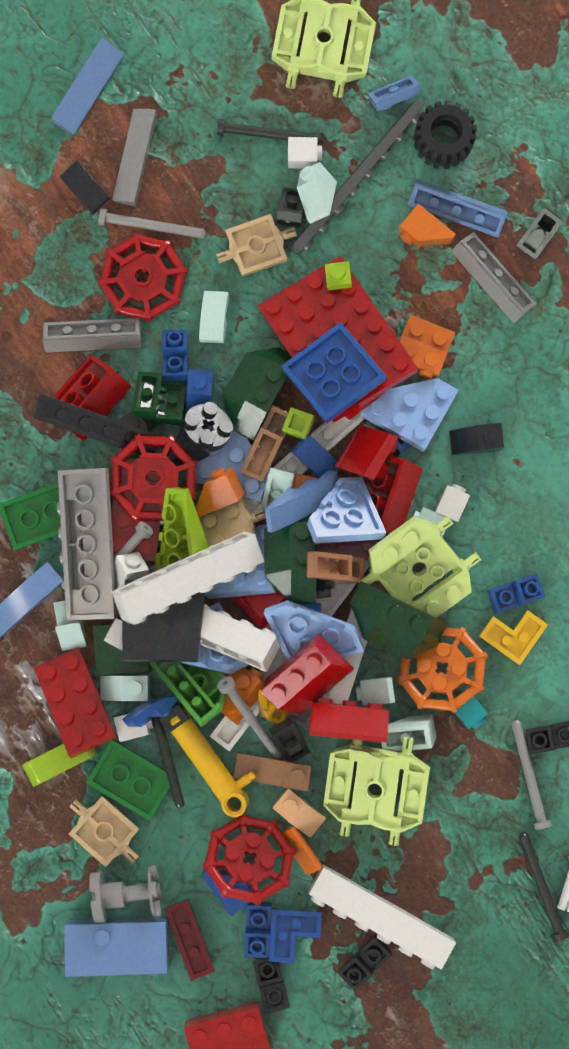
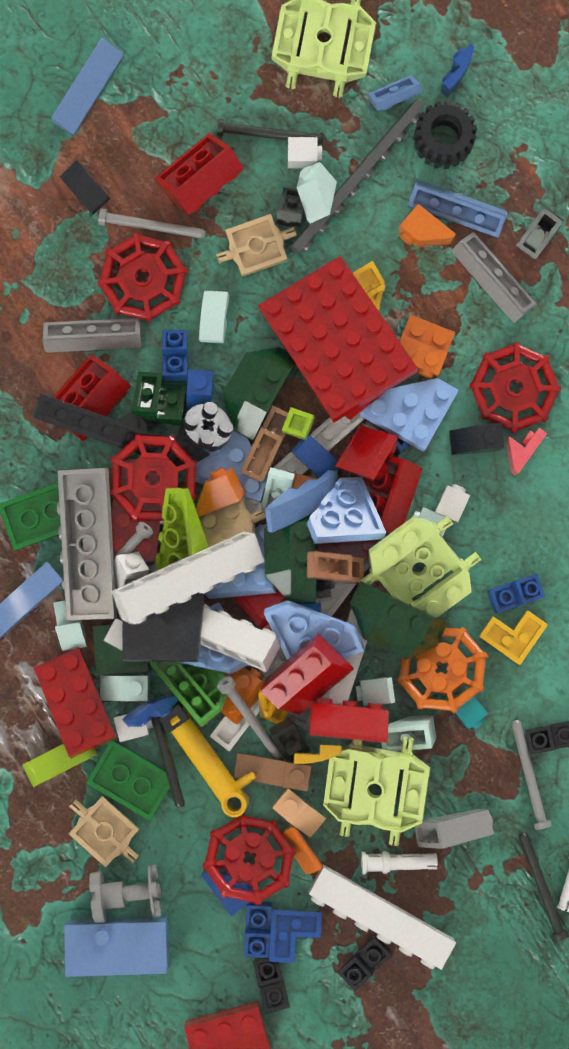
light grey slope [112,109,157,207] -> none
dark red plate [165,899,215,981] -> none
blue plate [281,322,387,424] -> none
lime plate [325,261,352,291] -> none
none -> red slope [154,133,244,215]
none -> yellow slope [294,744,342,764]
none -> yellow slope [352,261,386,311]
none -> white pin [361,851,438,875]
none -> light grey slope [414,809,494,849]
none -> blue slope [441,44,474,97]
none -> red plate [469,342,561,433]
none -> coral slope [505,428,547,476]

